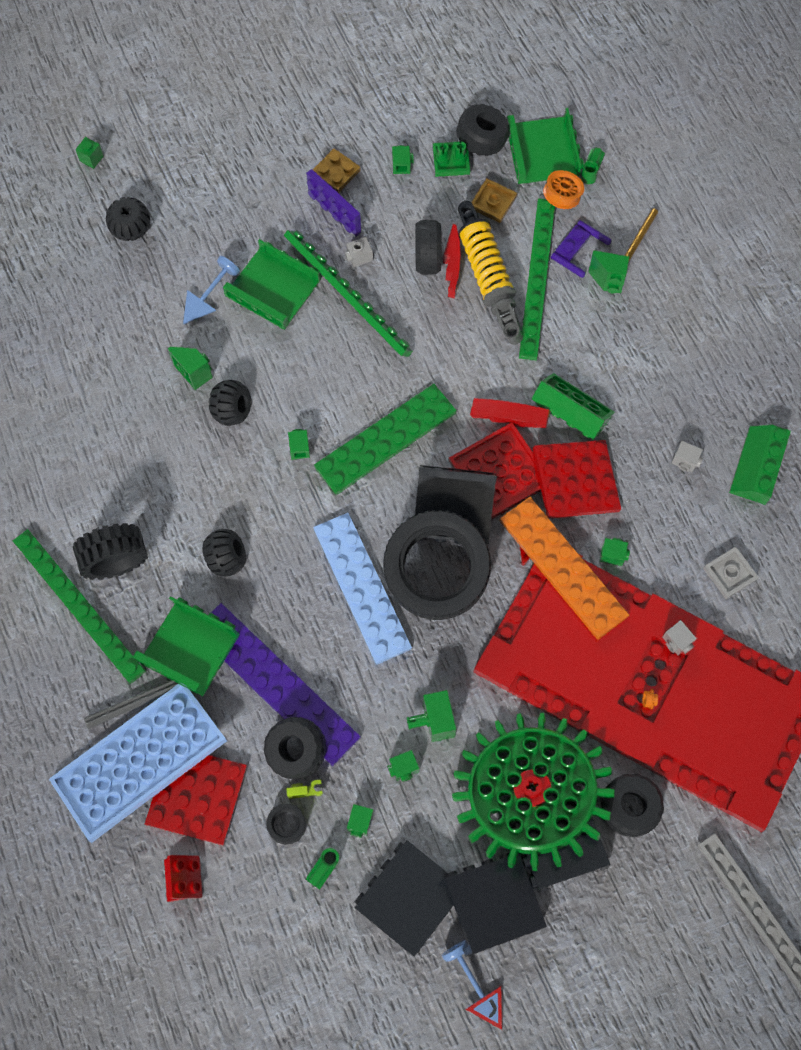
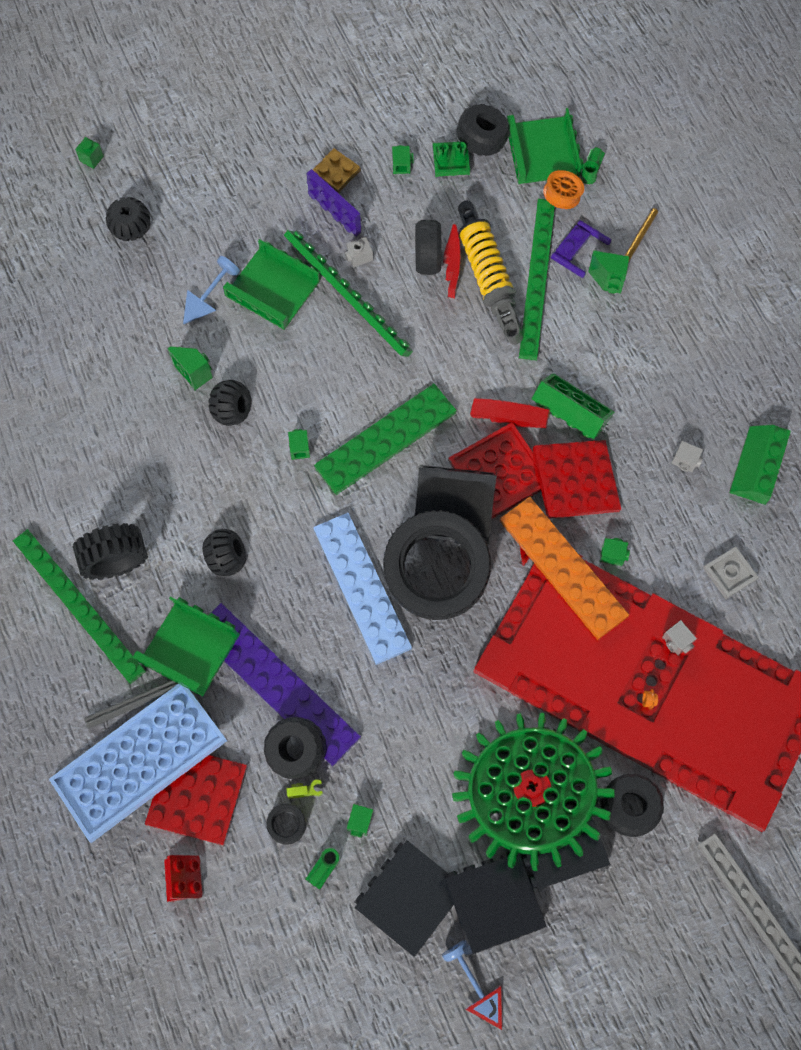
green brick [387,750,419,782] -> none
green brick [406,690,456,743] -> none
pearl gold plate [472,178,517,223] -> none

